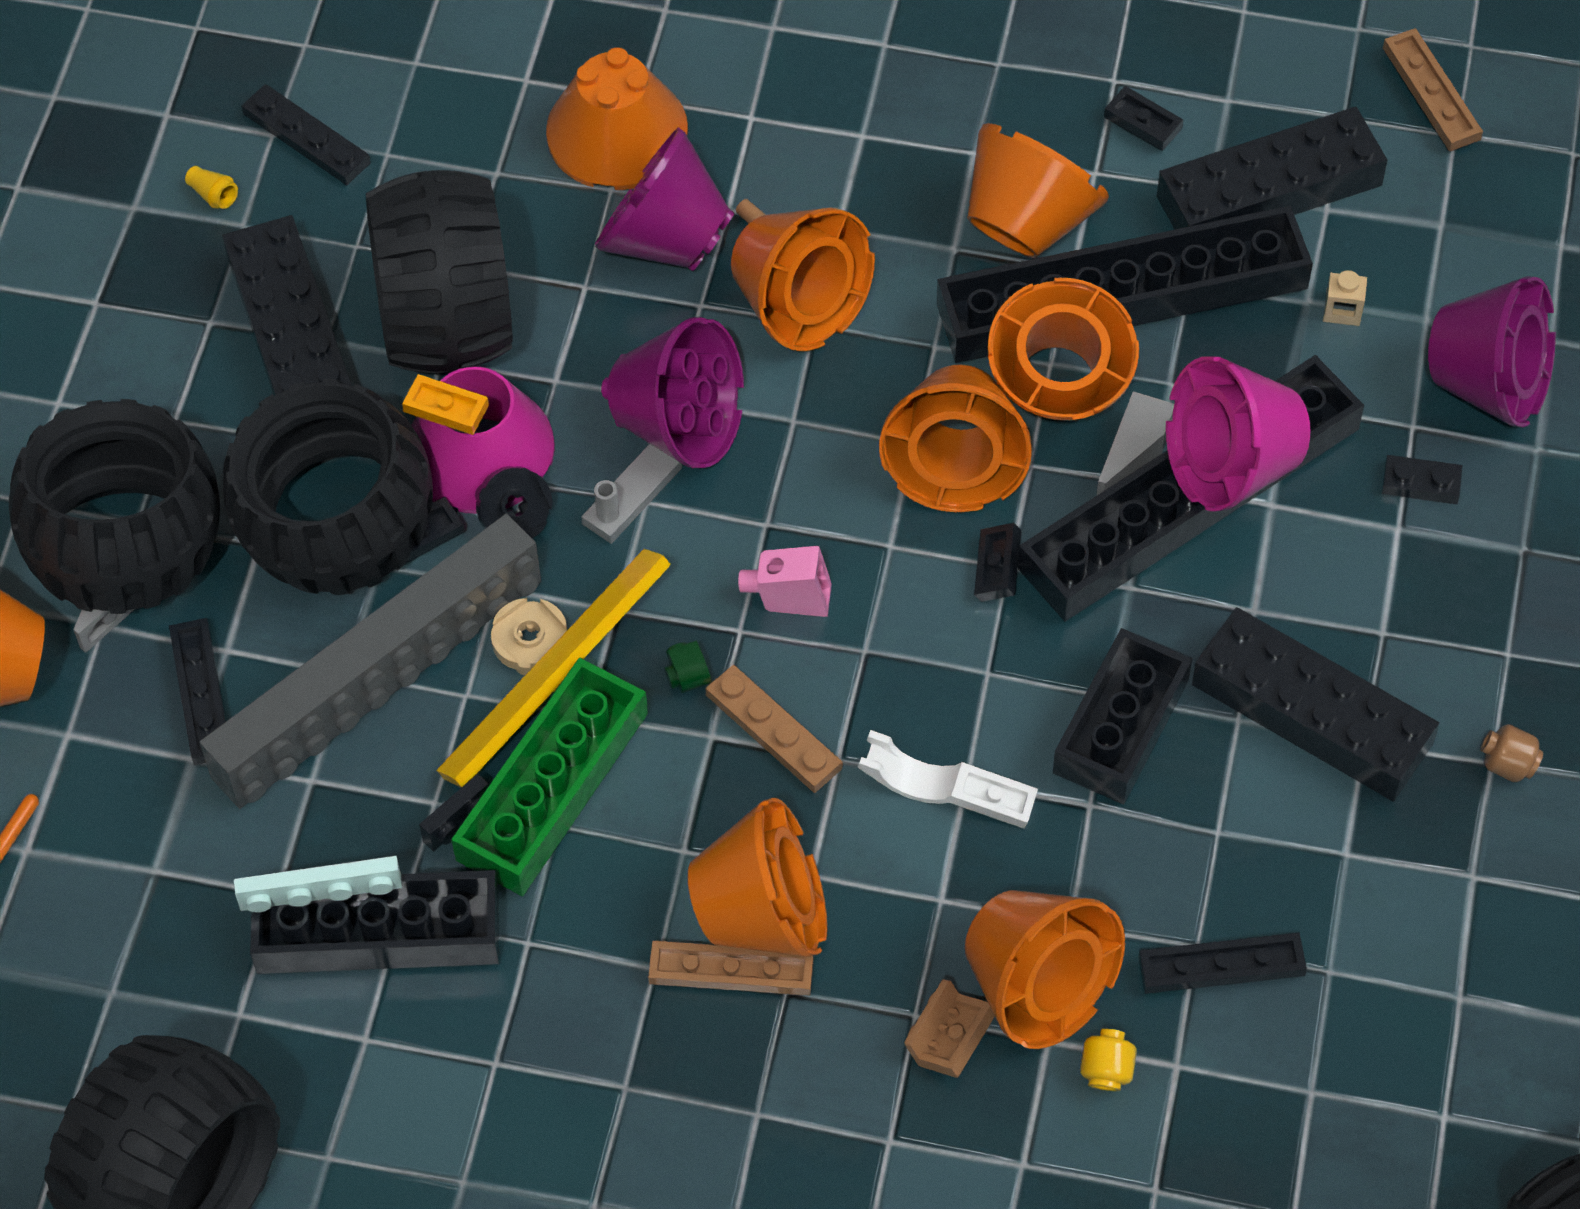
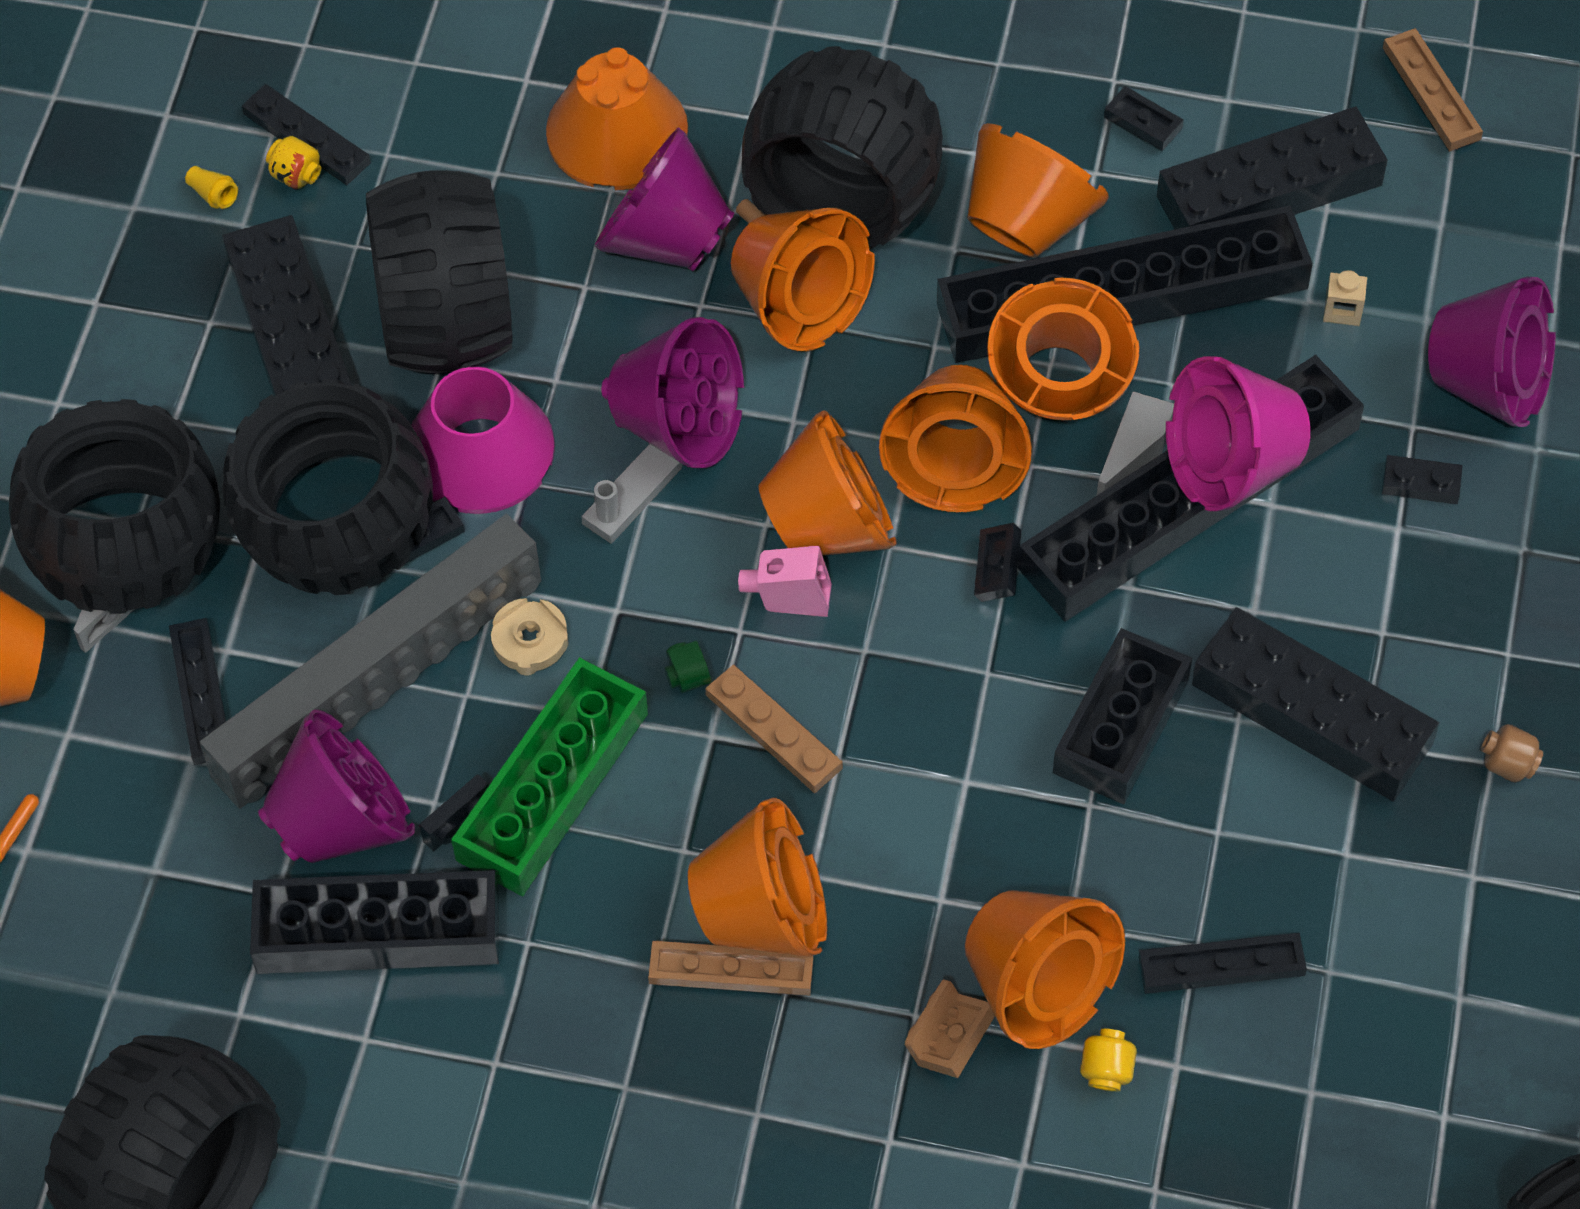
light aqua plate [234,856,402,912] -> none
light orange plate [402,374,489,435] -> none
yellow tile [436,549,671,788] -> none
black plate [475,466,553,538] -> none
white piece [858,730,1038,829] -> none
none -> magenta cone [258,710,415,863]
none -> yellow head [266,136,321,189]
none -> black tyre [742,46,943,250]
none -> orange cone [758,410,896,556]

